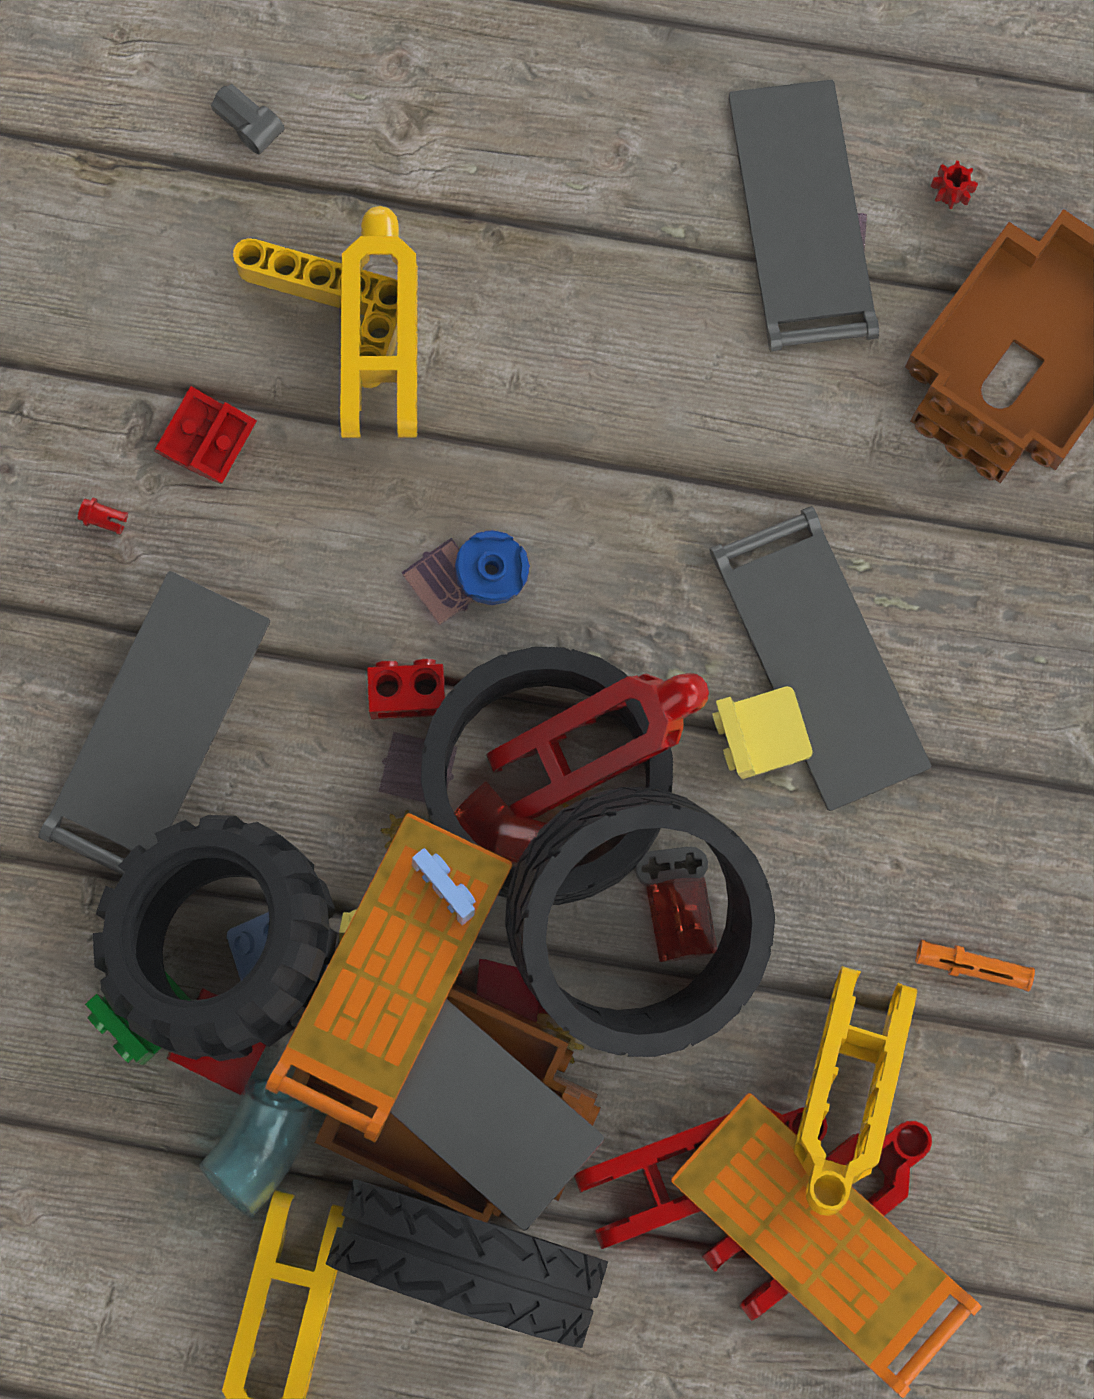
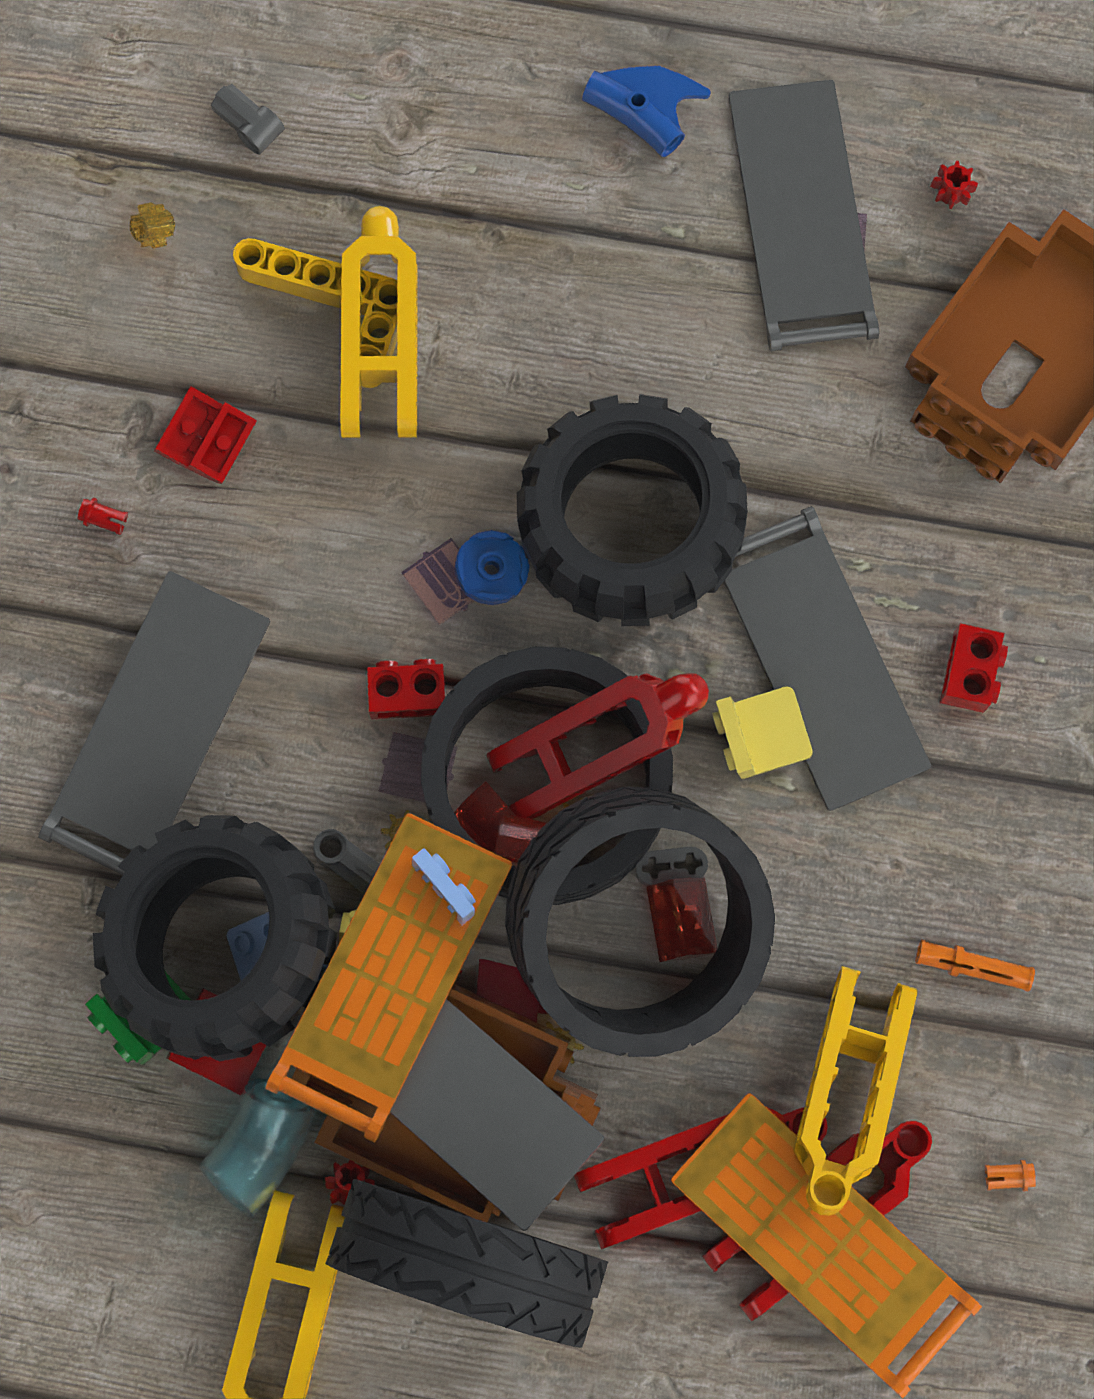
none -> clear yellow gear [129,202,175,249]
none -> dark grey piece [313,829,380,895]
none -> red gear [325,1160,375,1205]
none -> black tyre [516,394,748,626]
none -> blue pin [582,66,711,157]
none -> red brick [940,623,1008,713]
none -> orange pin [985,1160,1036,1191]

